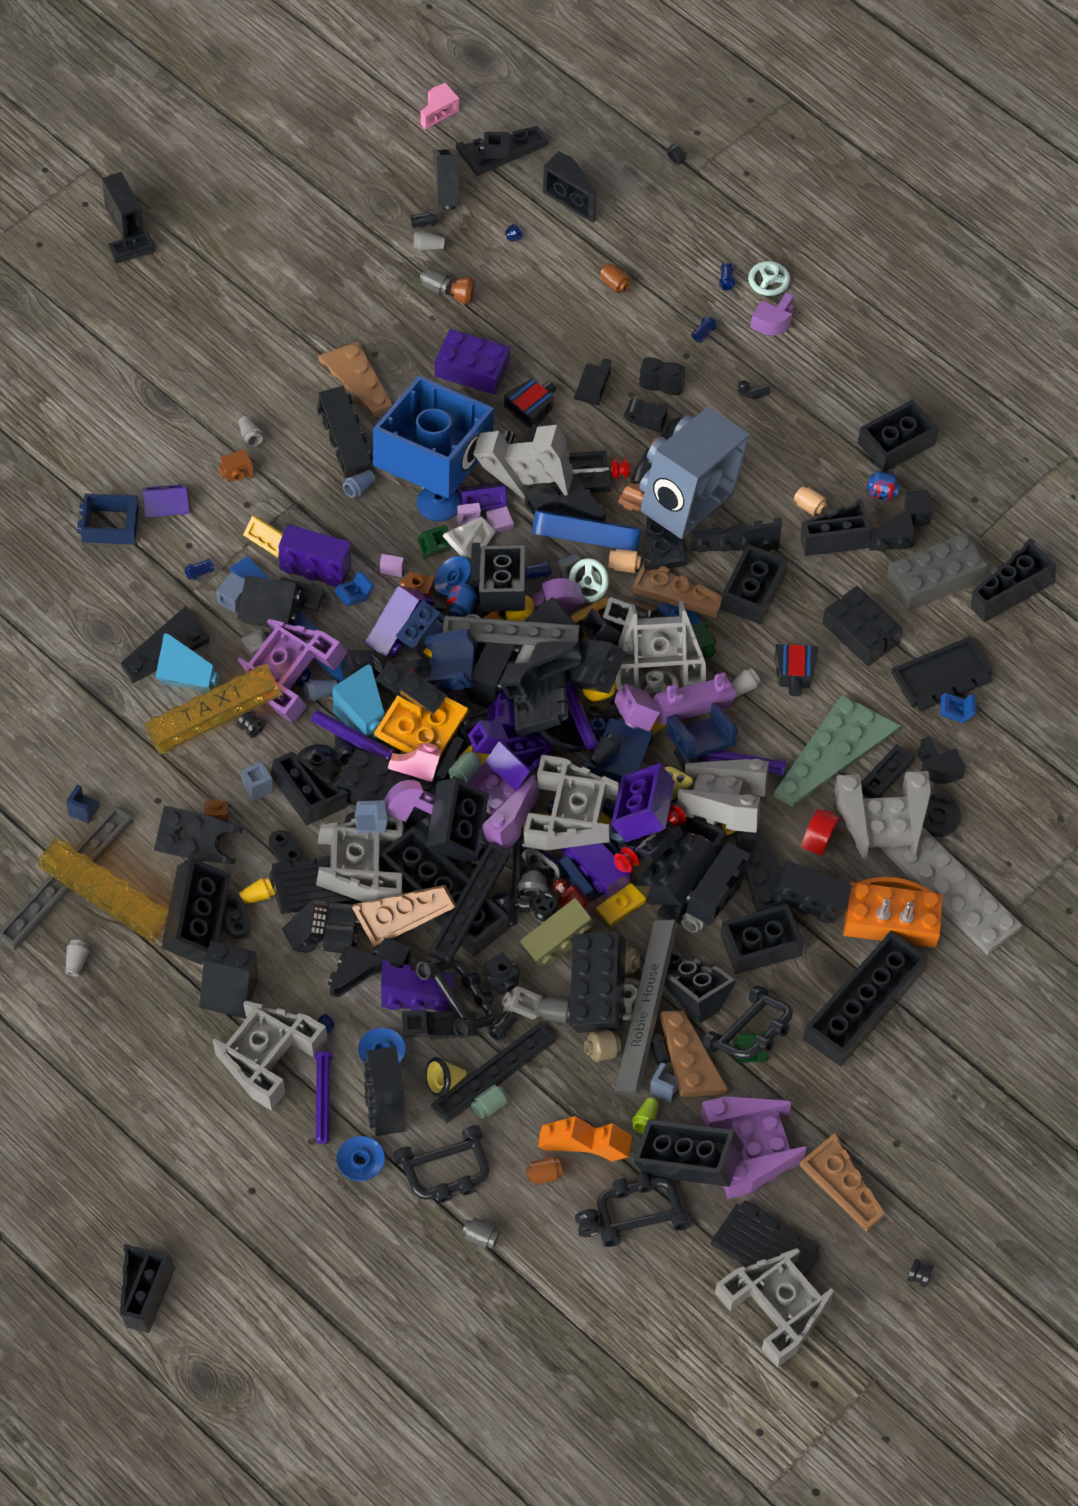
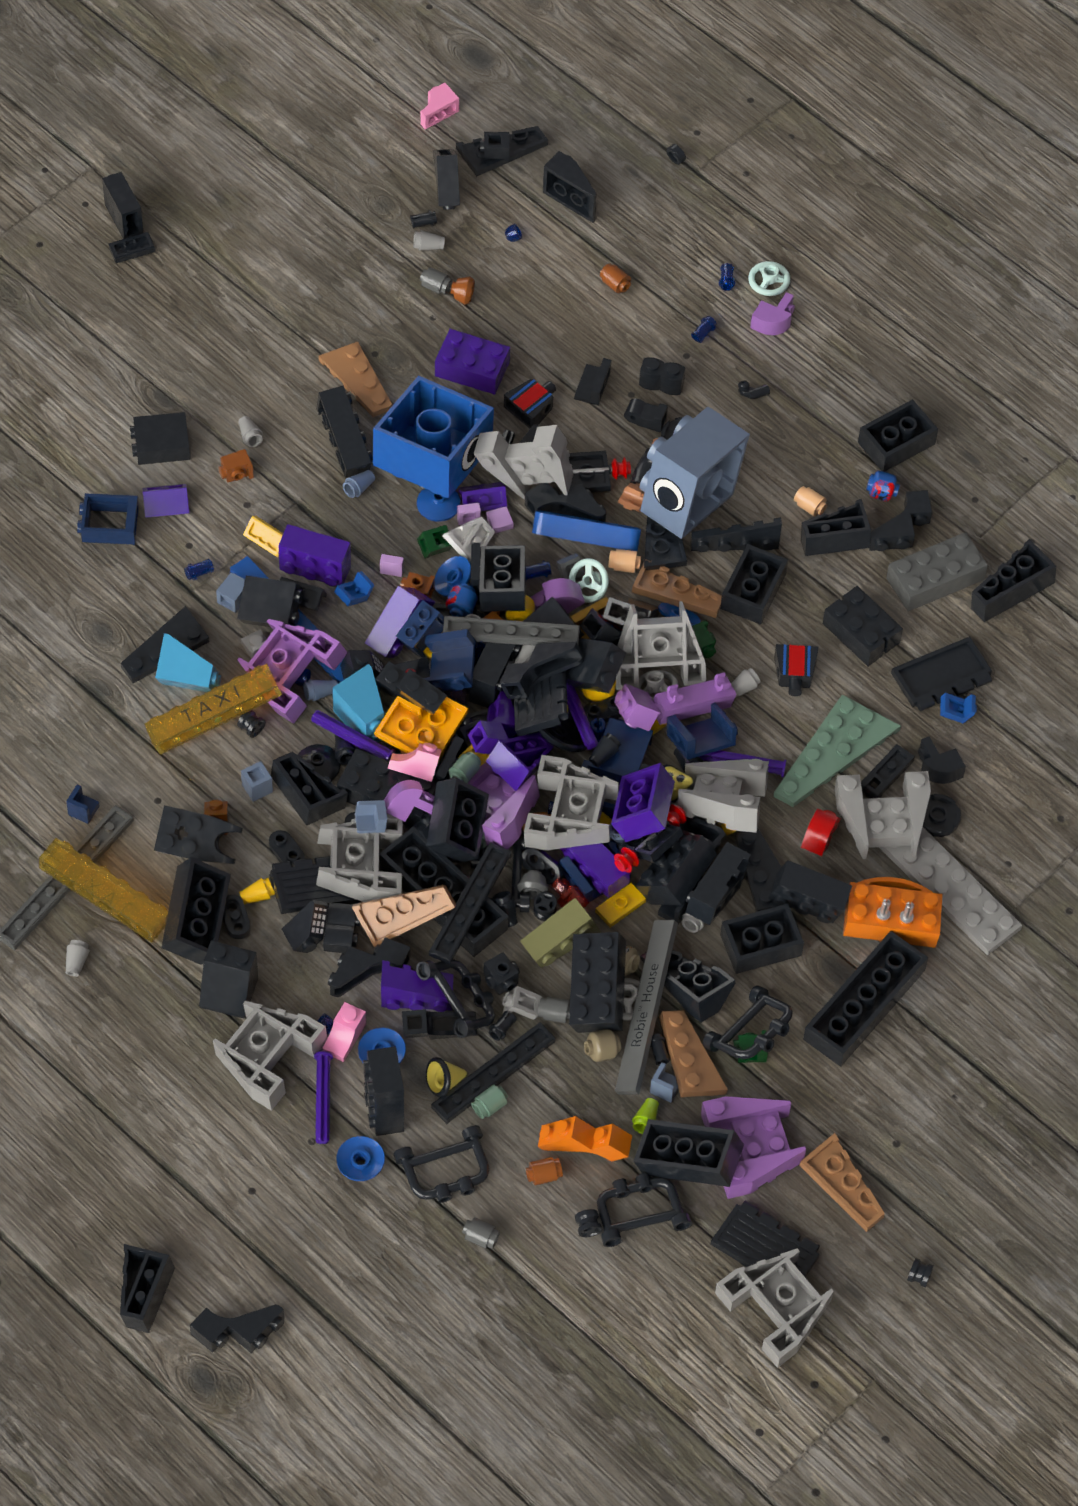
none -> black brick [130,412,190,465]
none -> black arch [190,1304,285,1353]
none -> bright pink arch [322,1002,366,1062]

